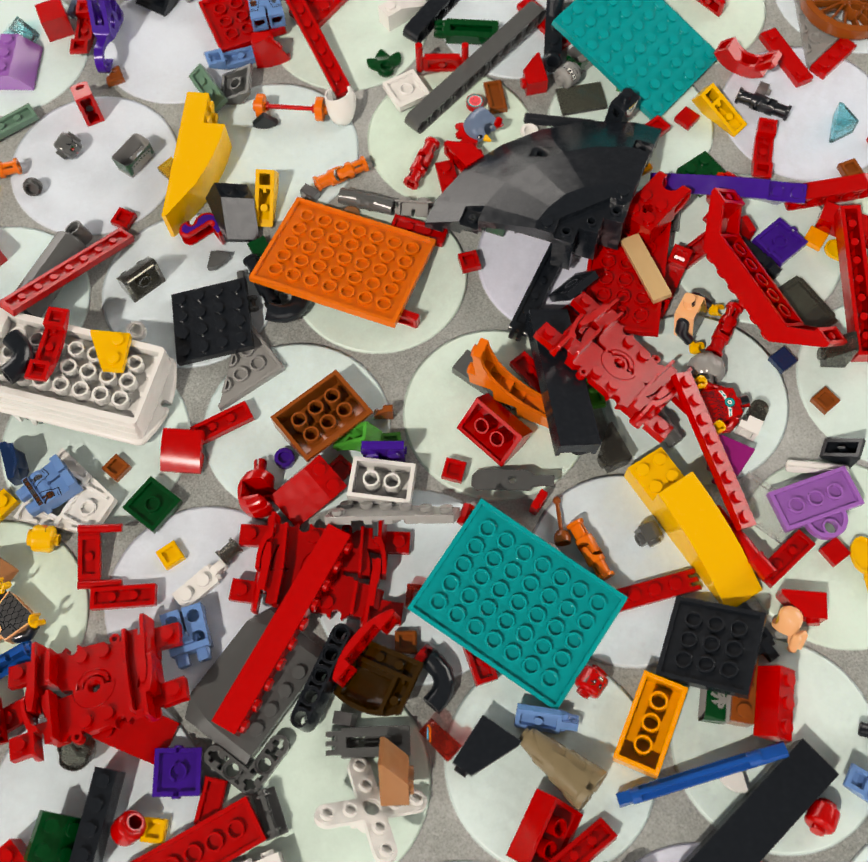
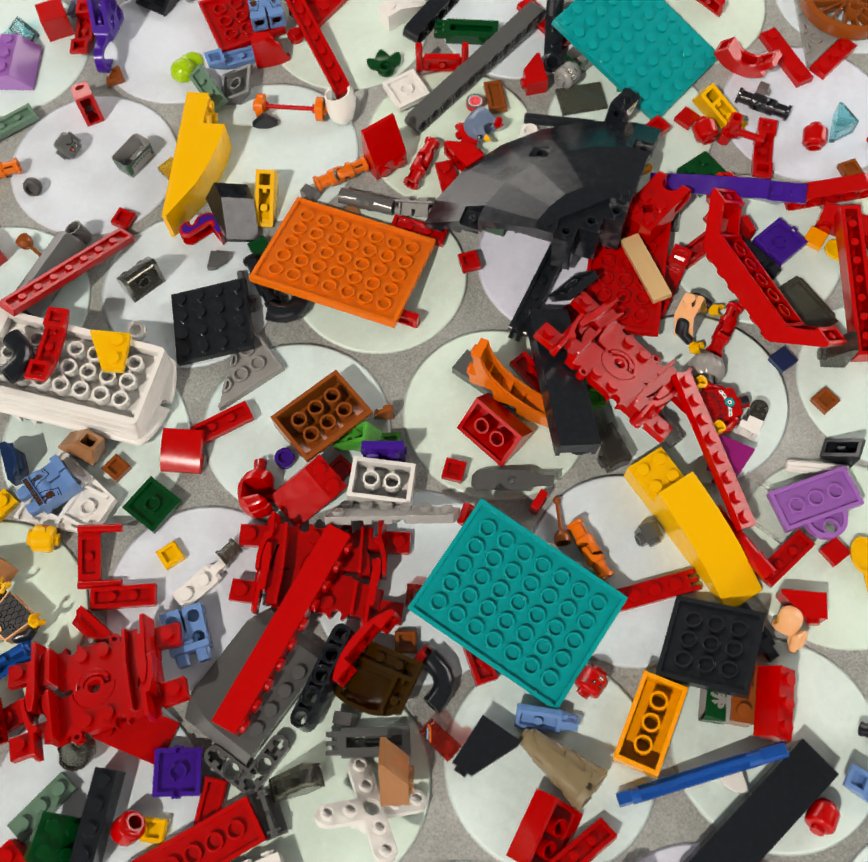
none -> sand green plate [7,772,79,843]
none -> dark orange hinge [16,233,41,257]
none -> medium nougat slope [58,429,106,466]
none -> red slope [72,606,114,644]
none -> lime cap [171,52,203,82]
none -> clear smoke slope [268,763,325,803]
none -> red plate [287,27,304,44]
none -> red slope [361,113,407,180]
none -> red head [692,116,719,145]
none -> red bar [717,112,766,147]
none -> red head [802,122,828,151]

